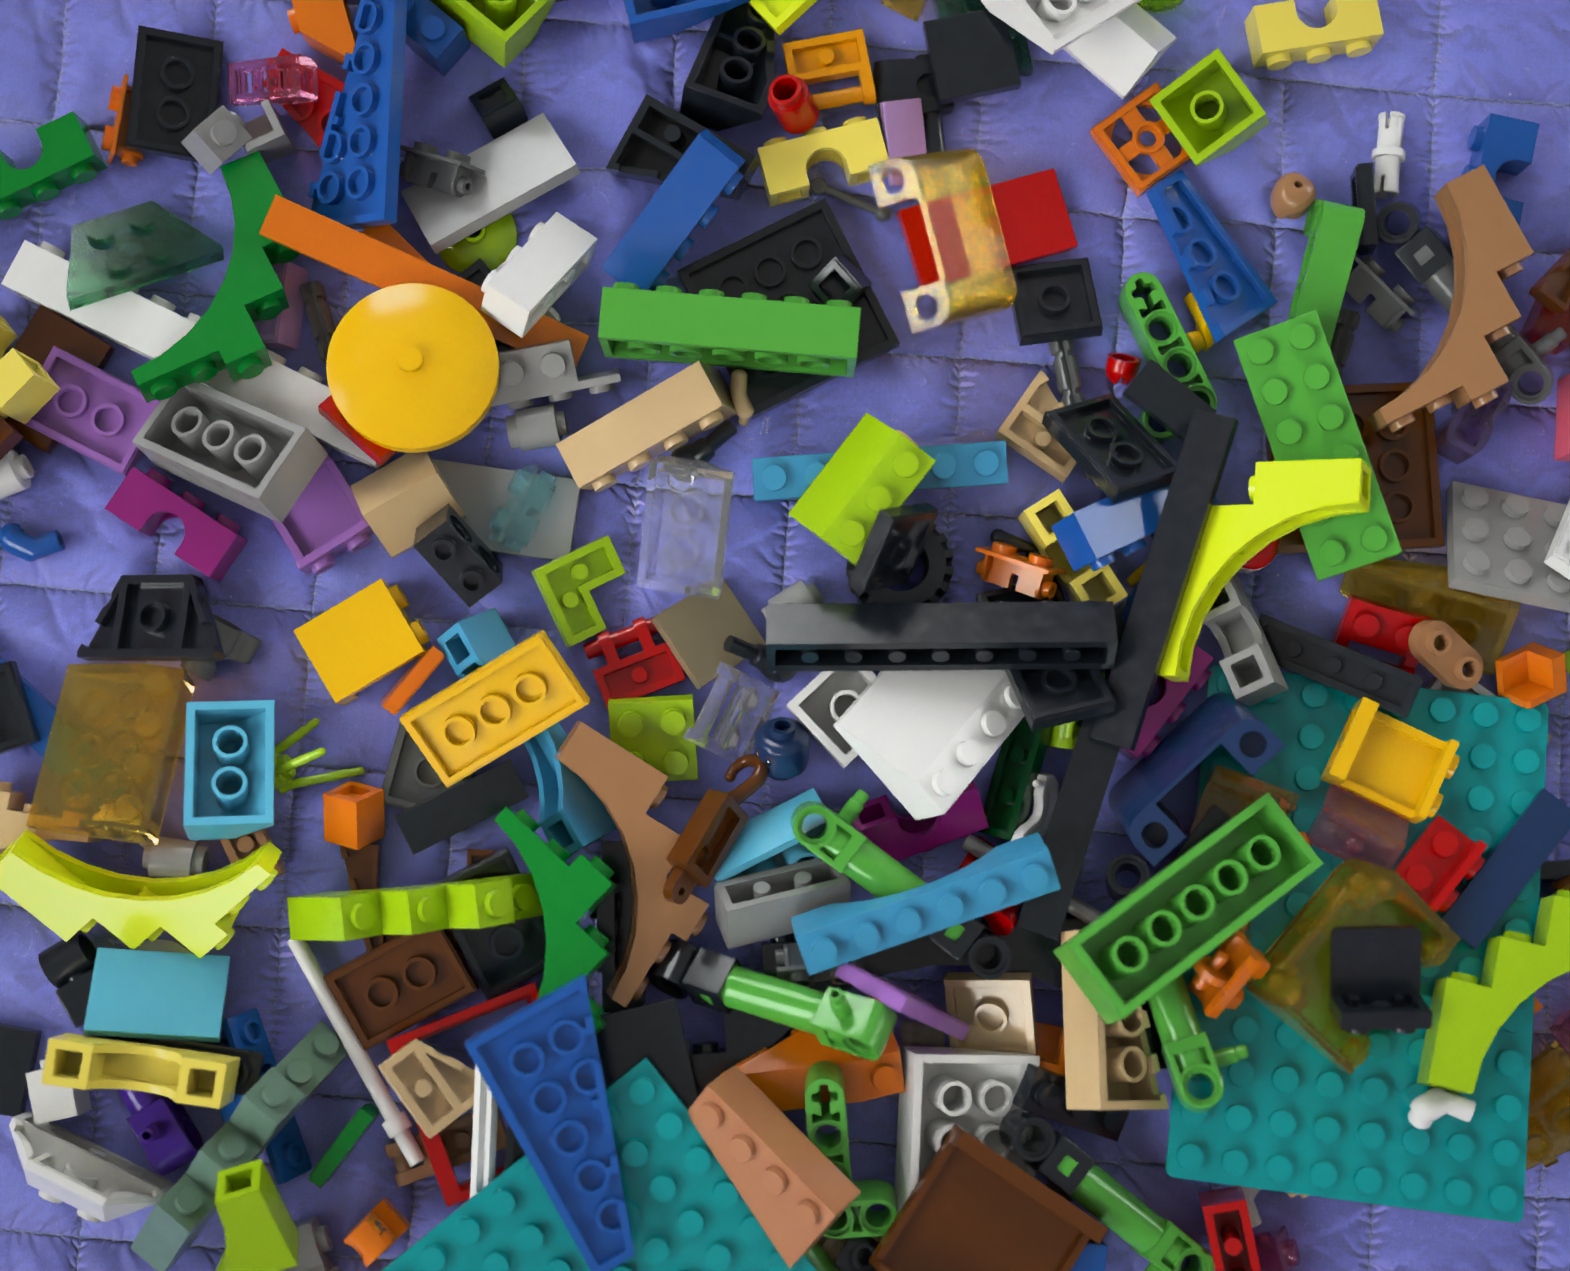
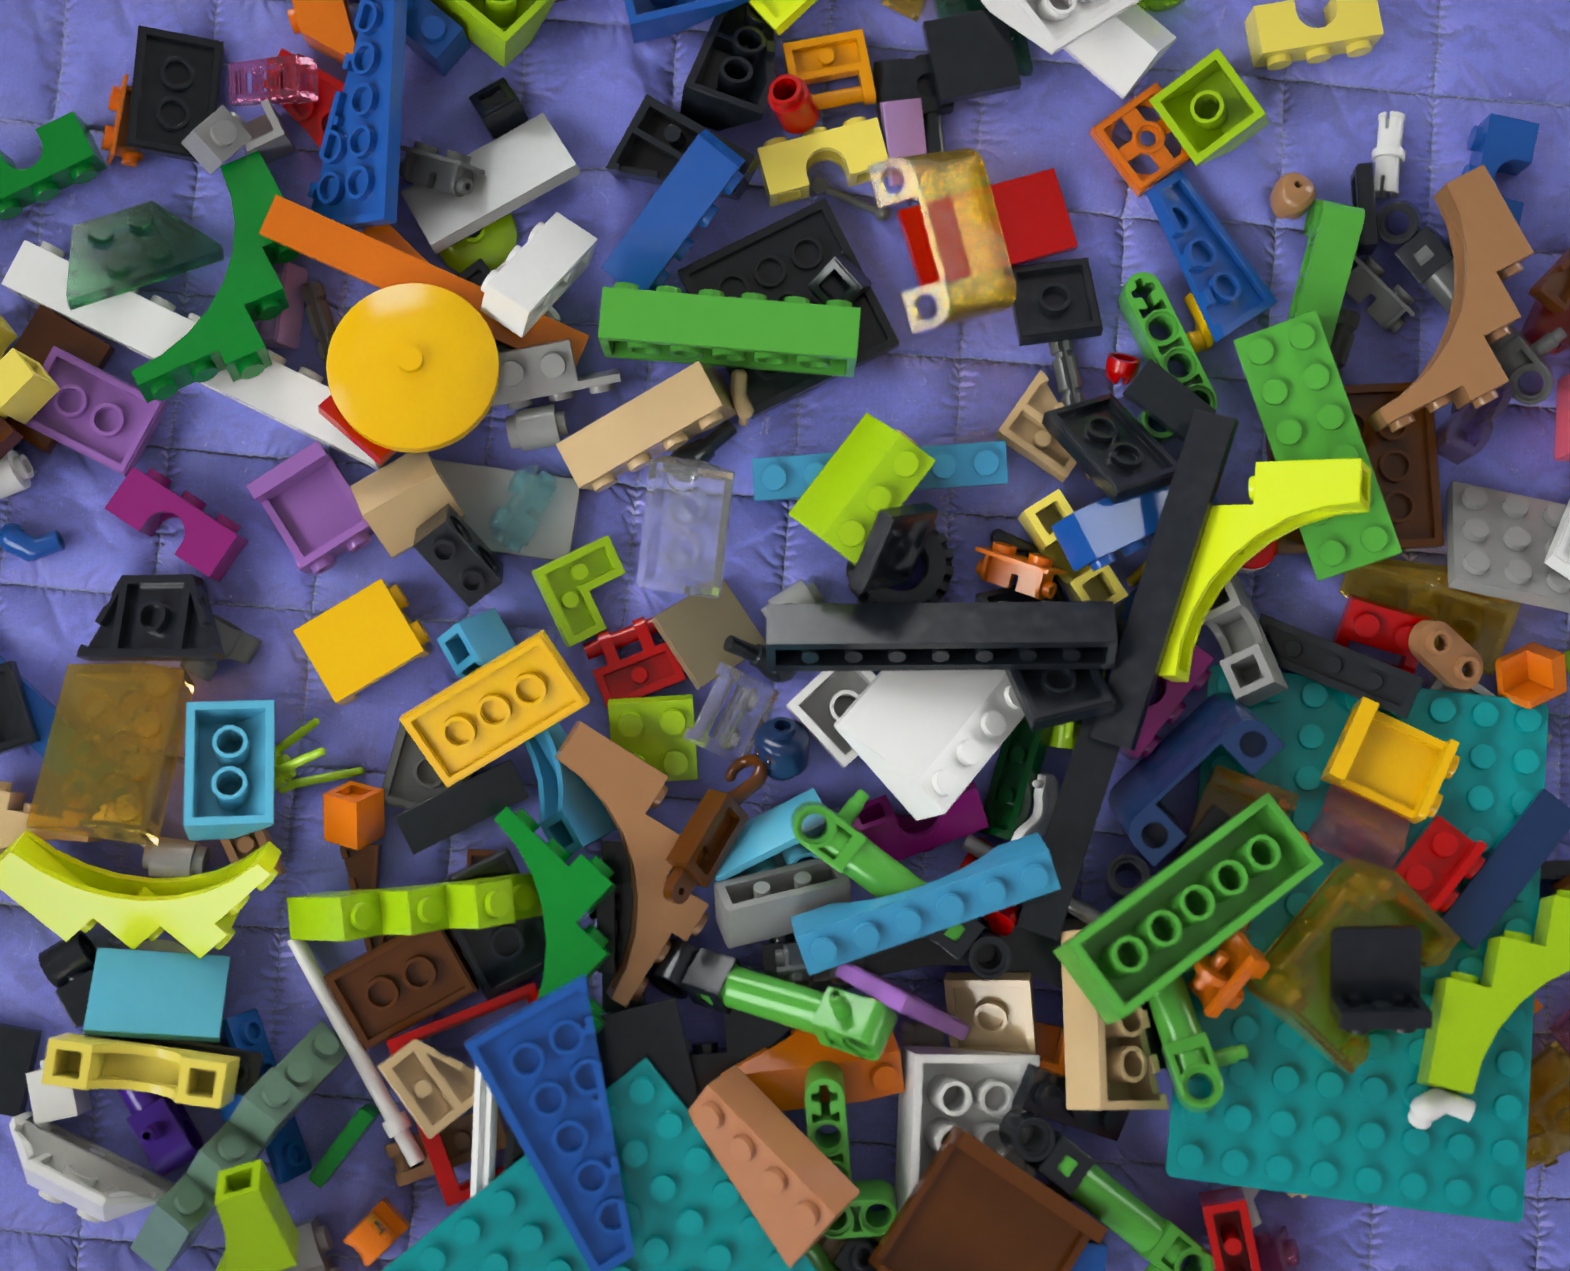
light grey brick [132,382,328,524] -> none
orange tile [381,645,445,715] -> none

